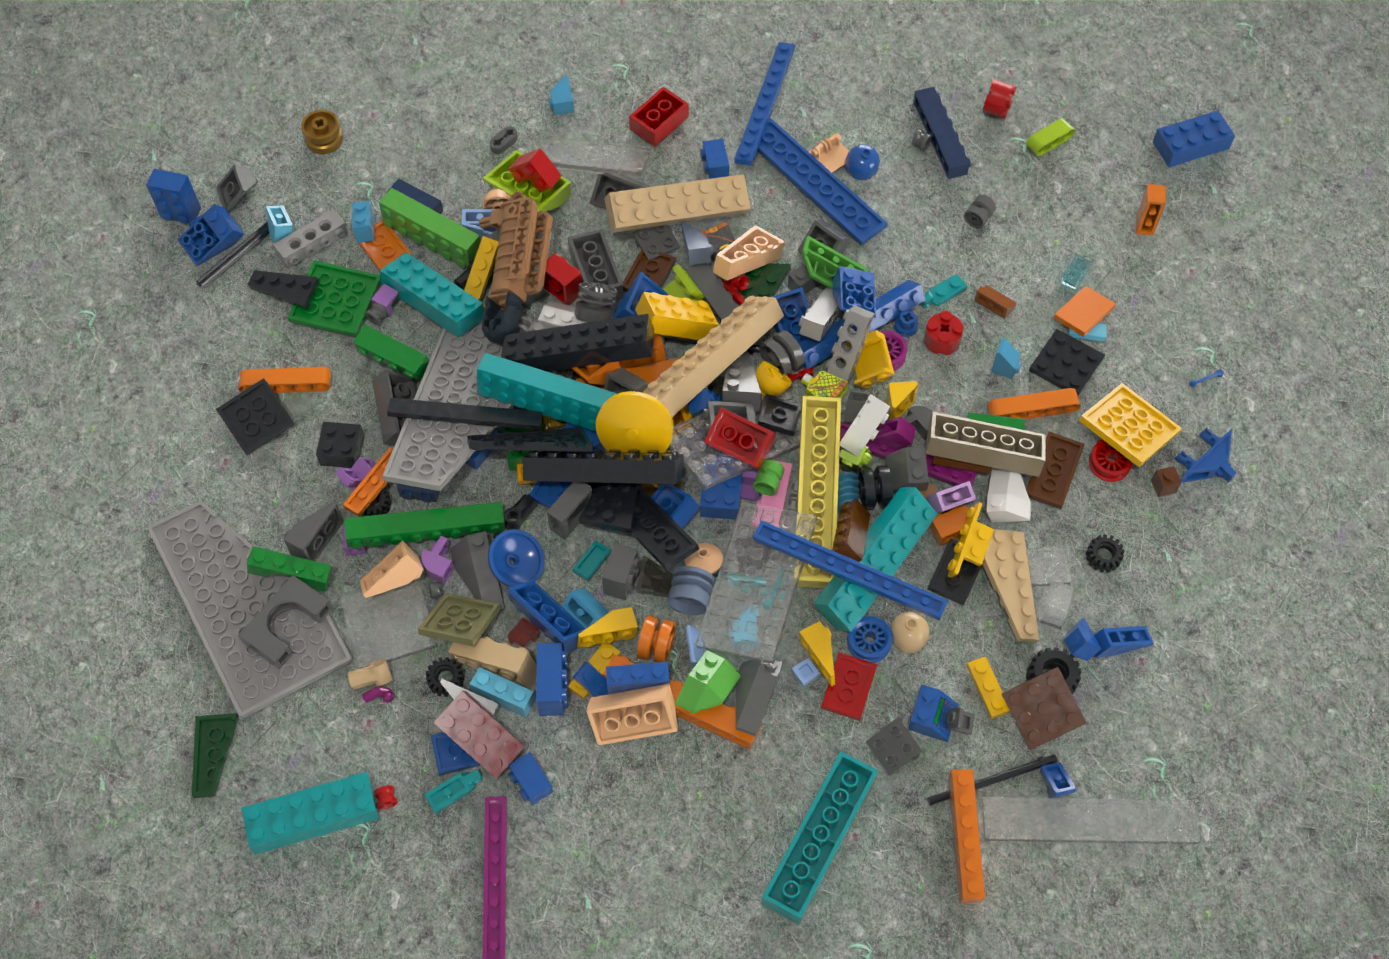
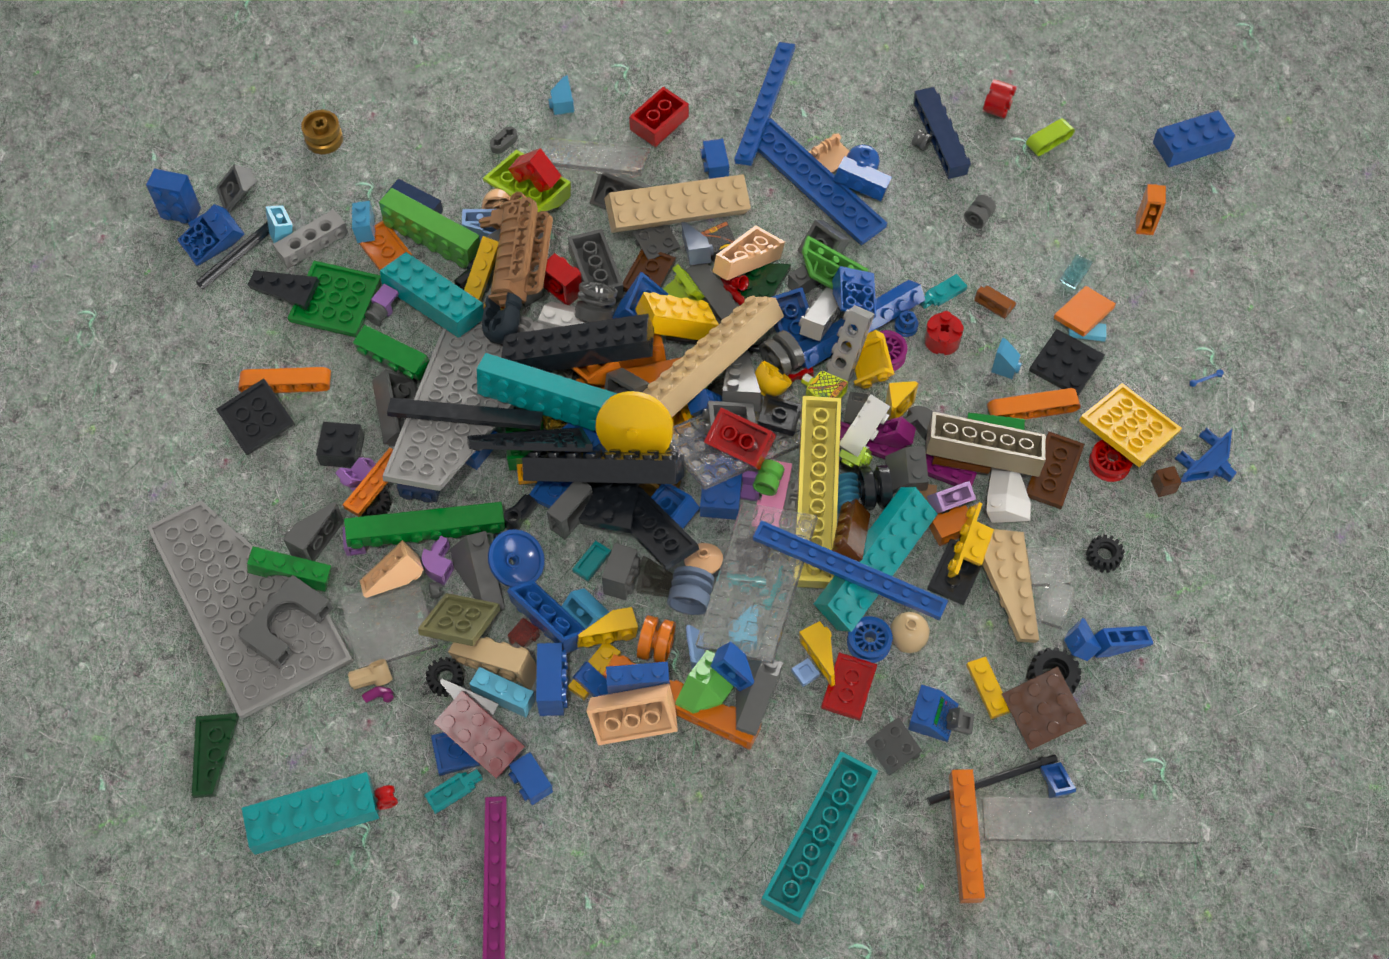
none -> blue slope [711,641,754,691]
none -> blue brick [833,156,892,201]

